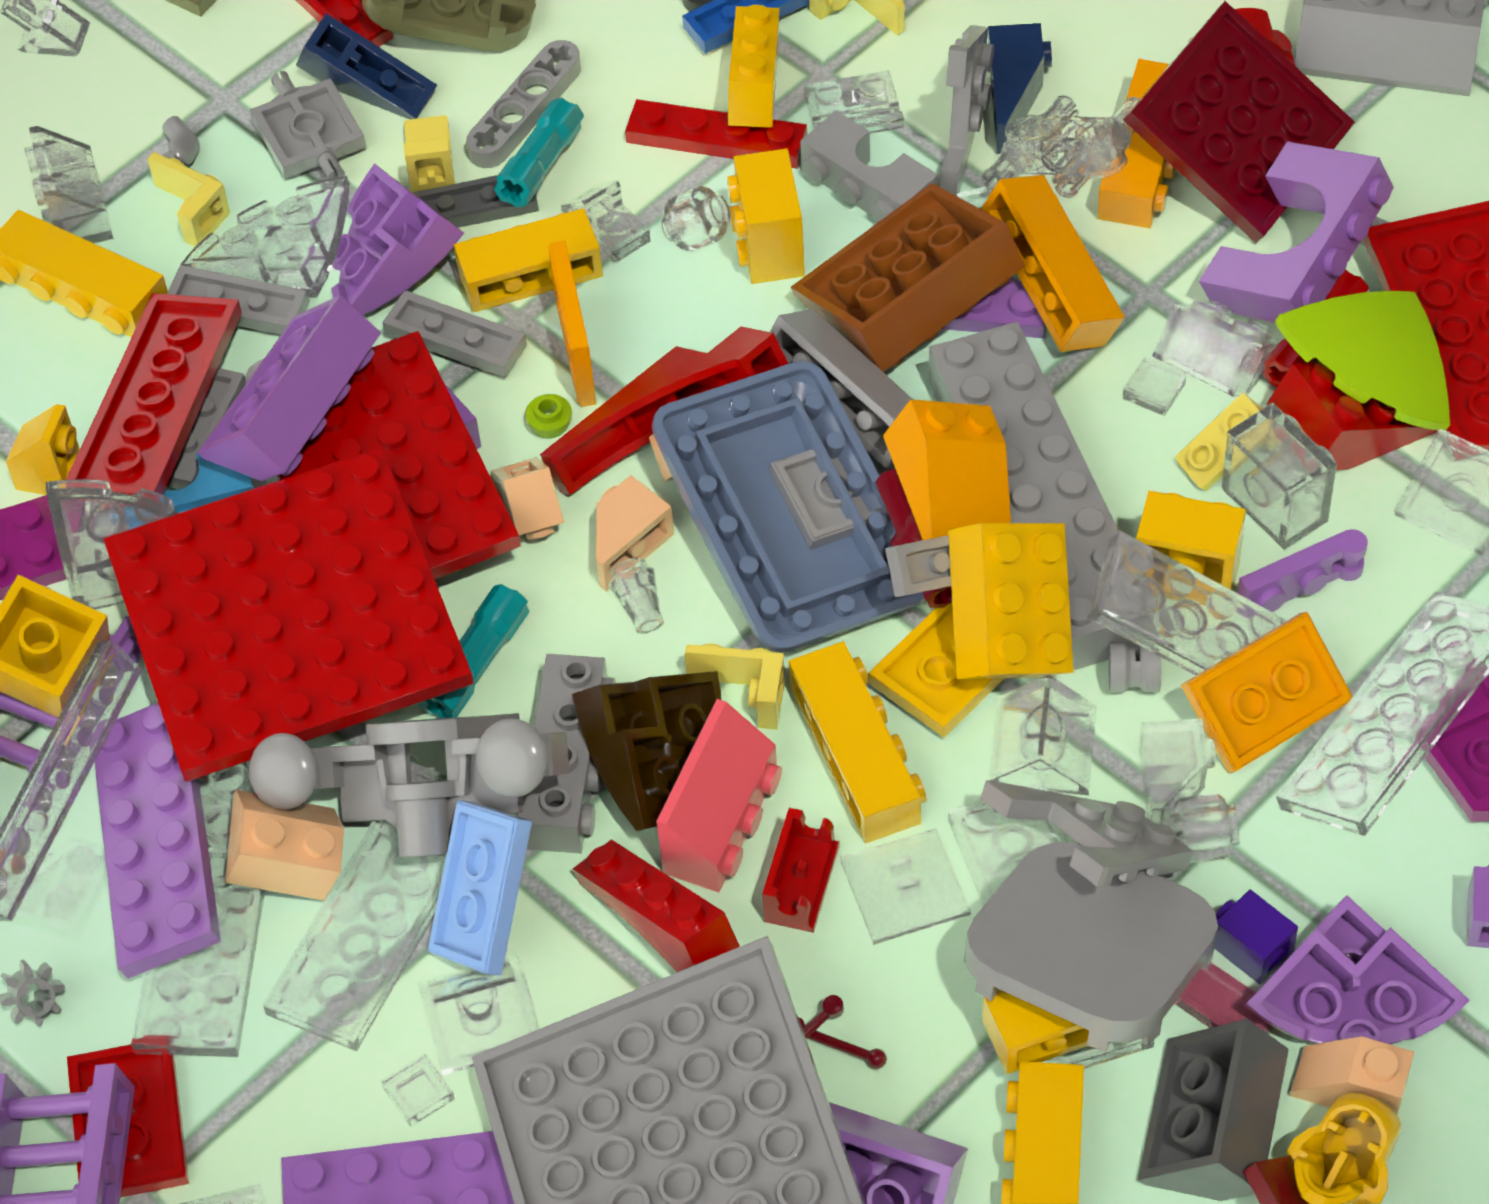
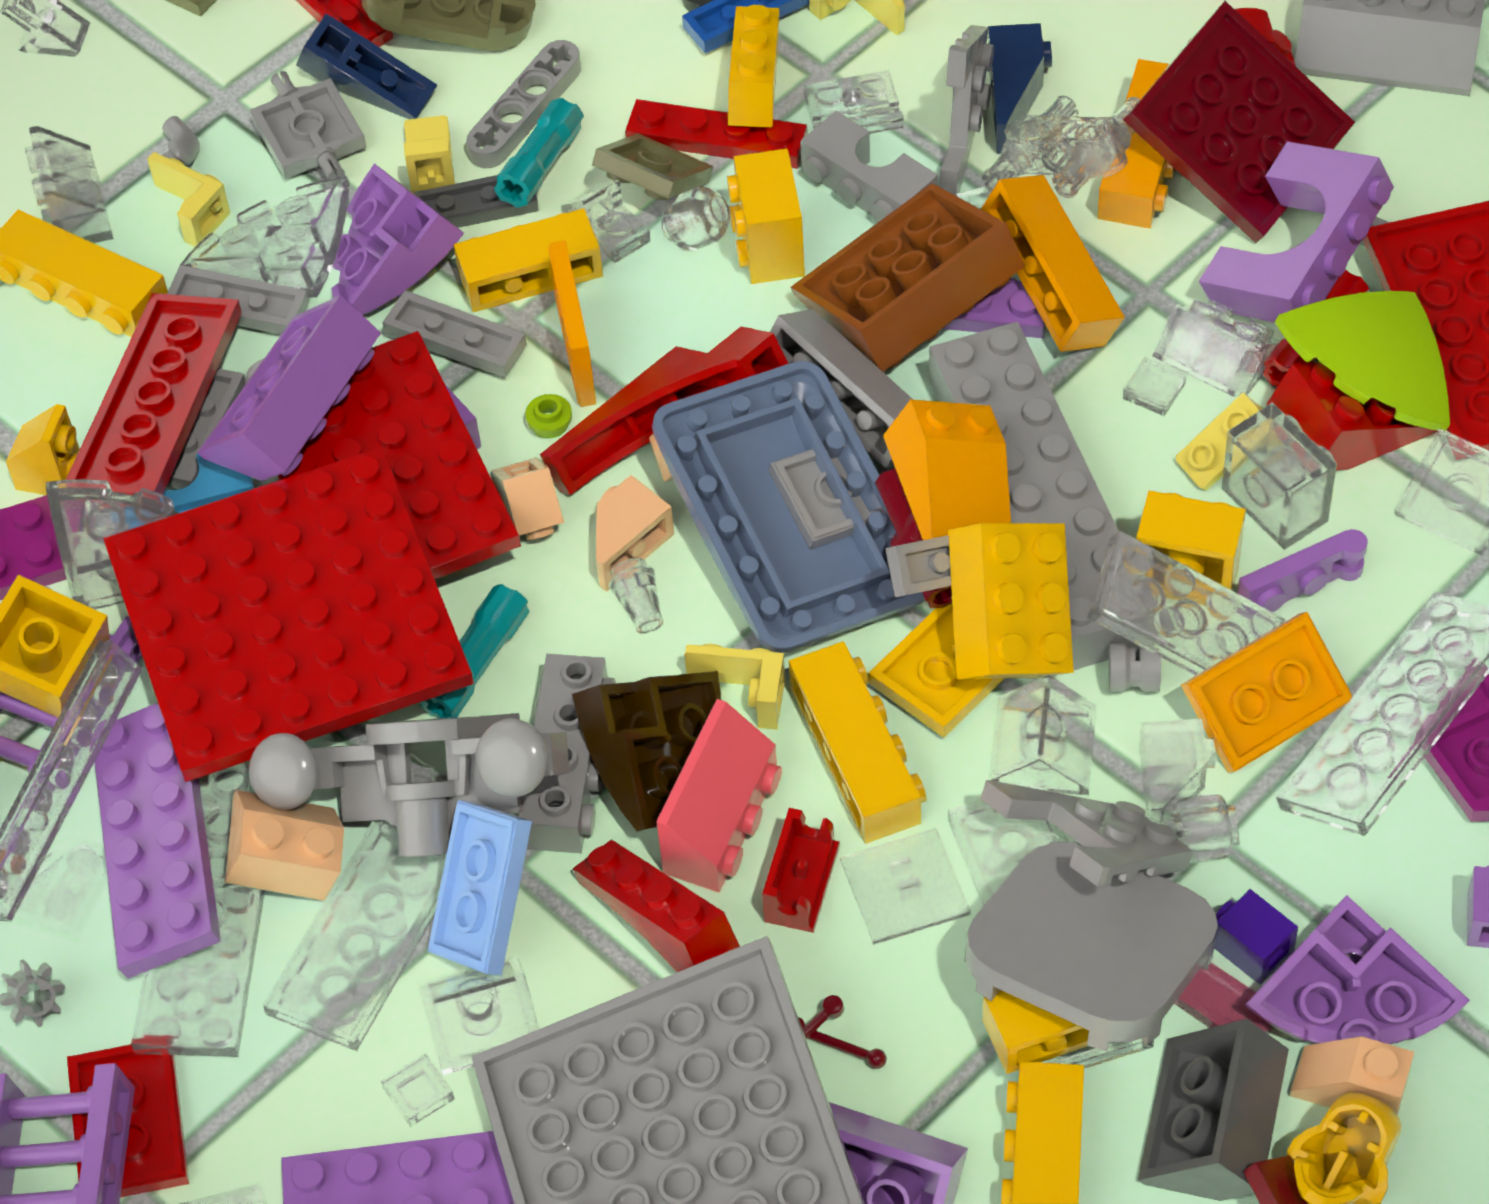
none -> olive plate [592,134,714,200]

